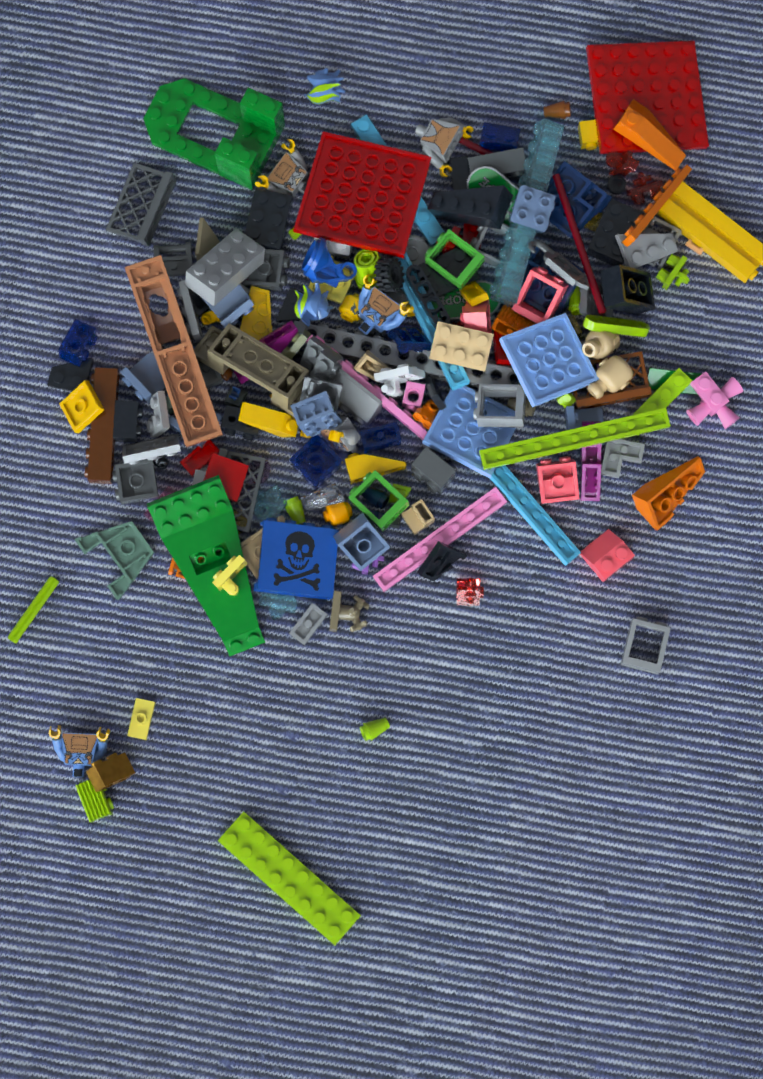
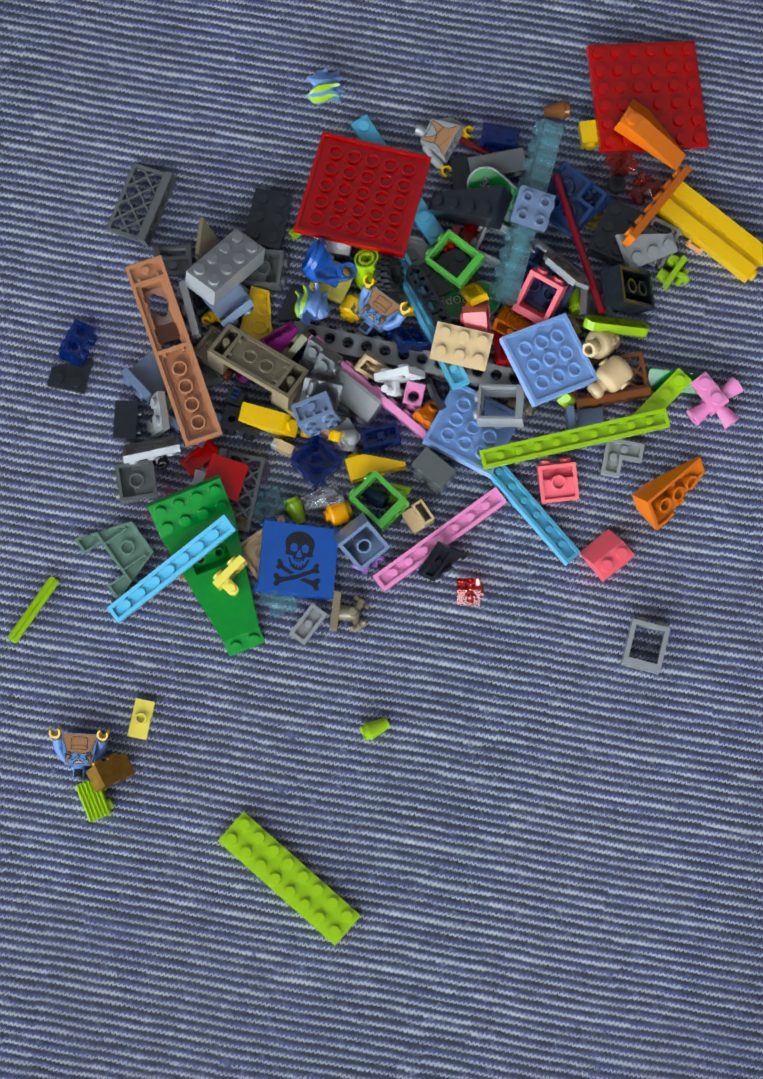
yellow tile [59,380,105,434] -> none
reddish brown brick [84,368,120,484] -> none
green bracket [143,78,285,191] -> none
torso [255,139,308,198] -> none
magenta slope [580,421,602,501] -> none
none -> medium azure plate [107,514,238,623]
none -> tan piece [270,437,296,459]

